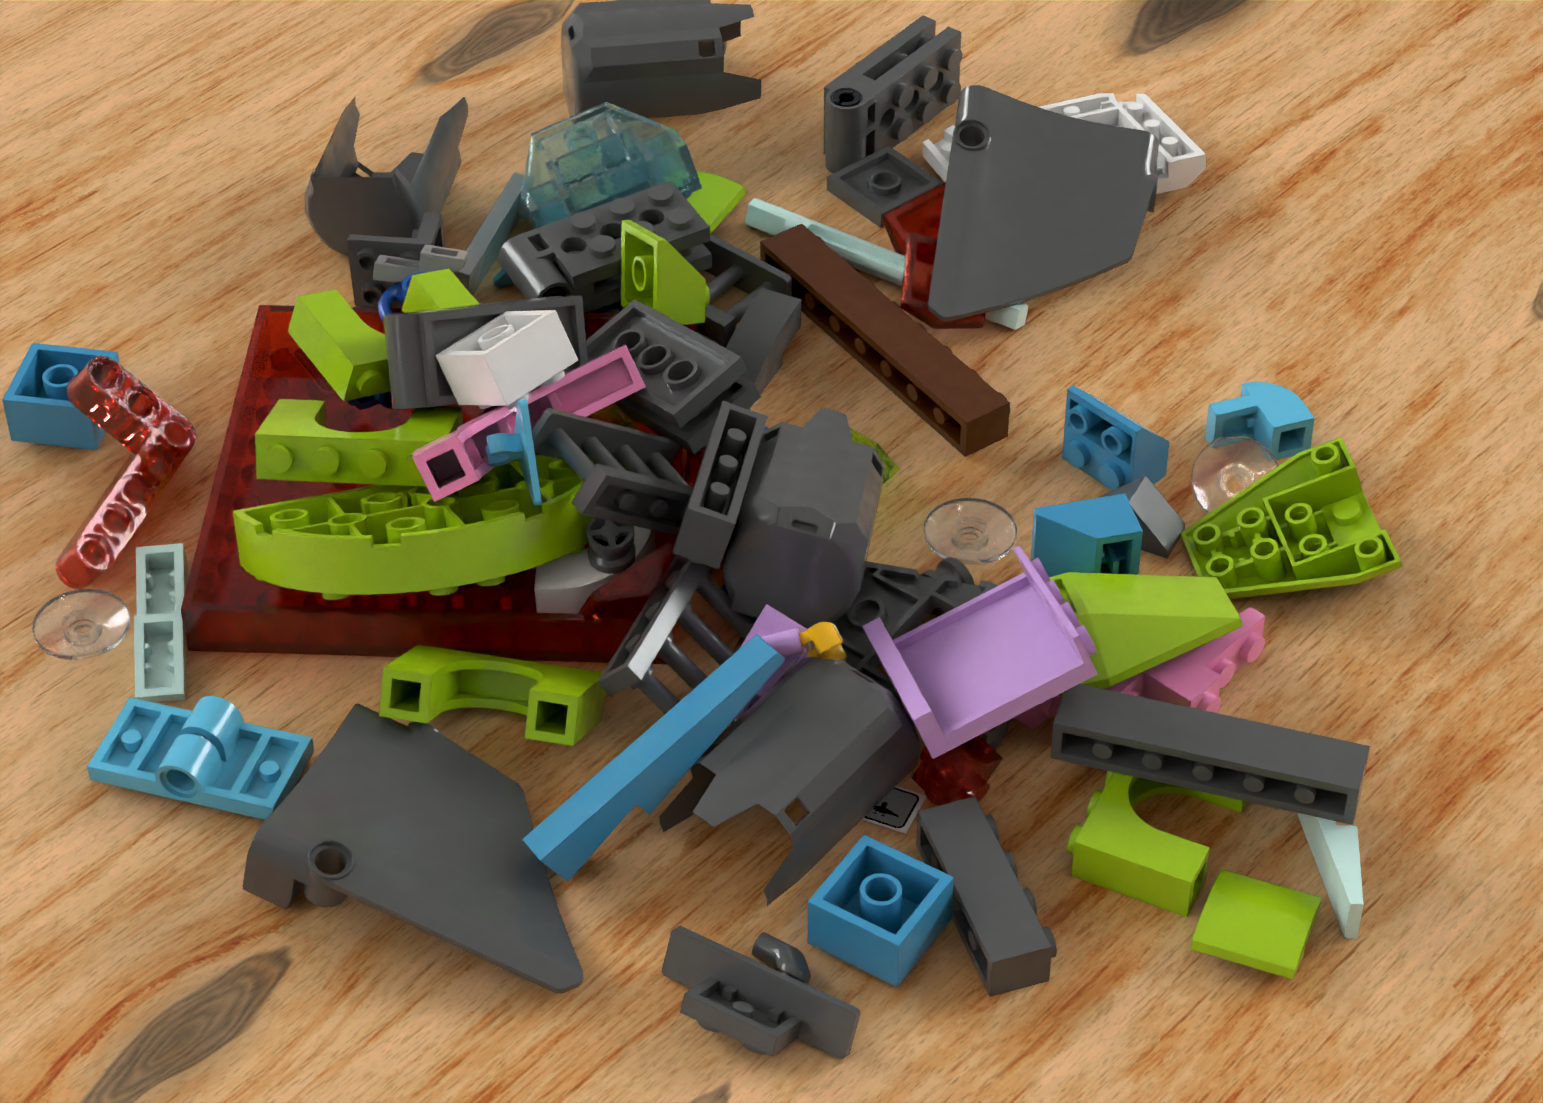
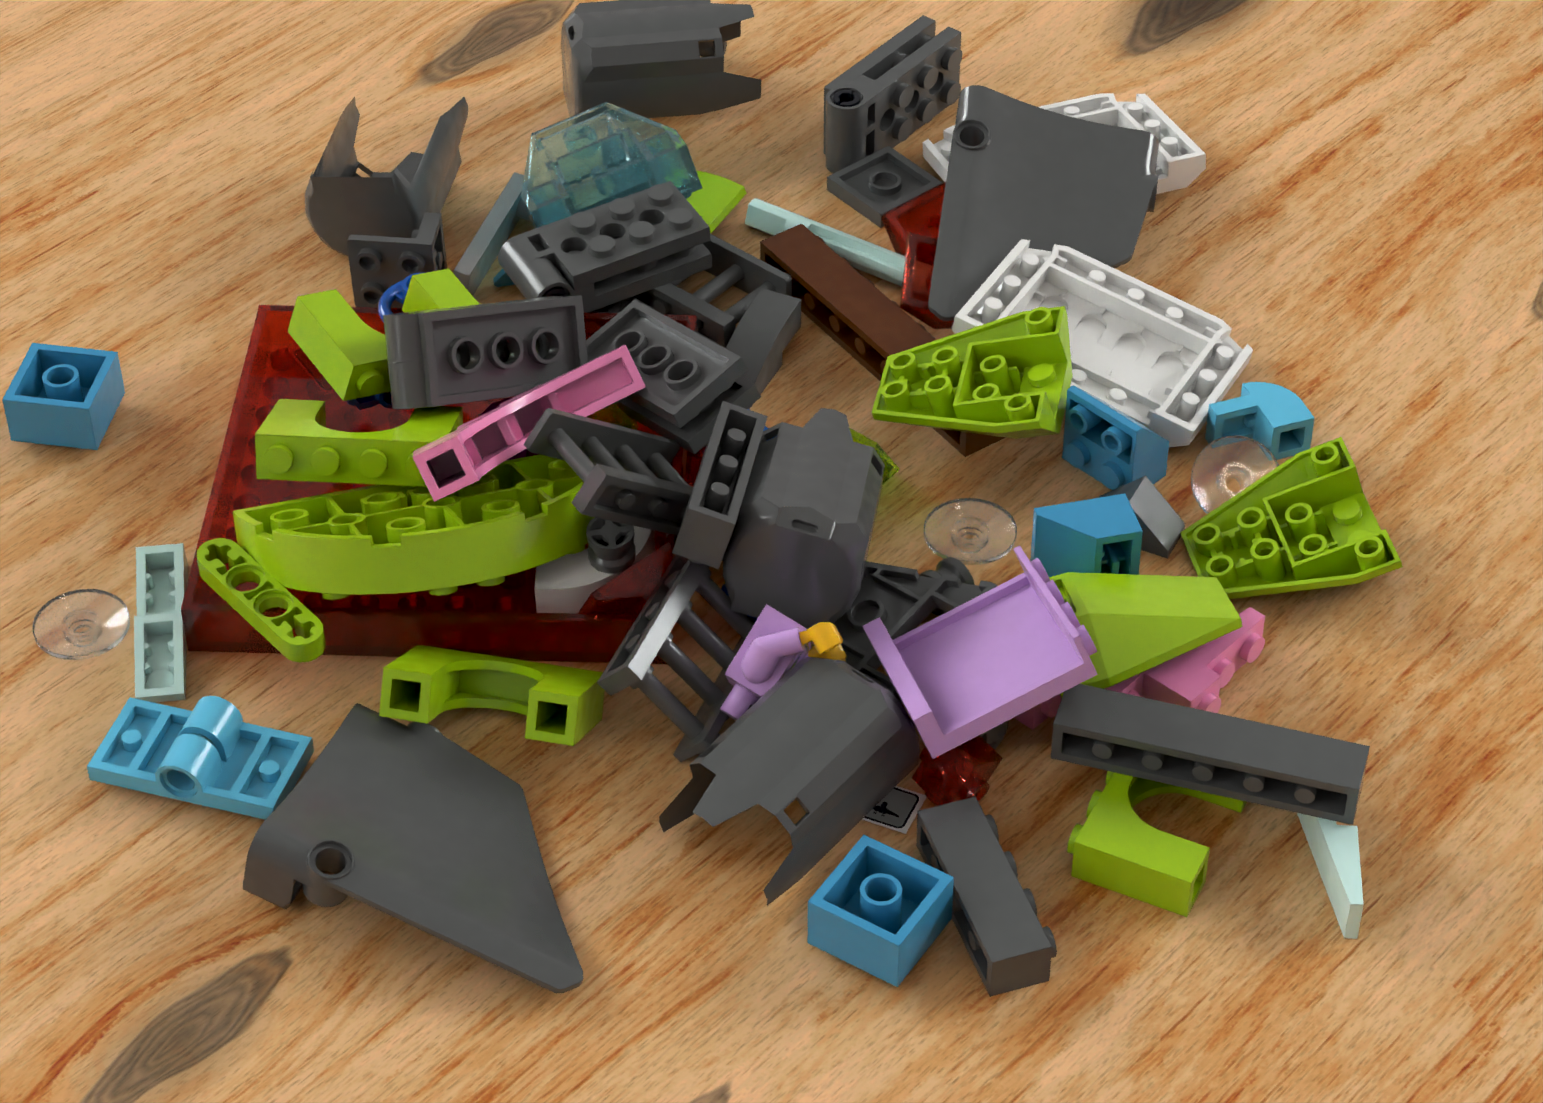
clear red beam [55,355,196,590] -> none
light grey slope [372,244,468,282] -> none
white brick [435,310,578,409] -> none
medium azure piece [485,399,542,506] -> none
dark azure slope [522,634,786,882] -> none
lime slope [621,220,710,325] -> none
dark grey bracket [662,926,860,1059] -> none
dark grey arm [752,932,811,984] -> none
lime slope [1190,869,1322,979] -> none
none -> lime beam [197,538,326,663]
none -> lime wedge [872,306,1072,439]
none -> white slope [952,239,1253,448]

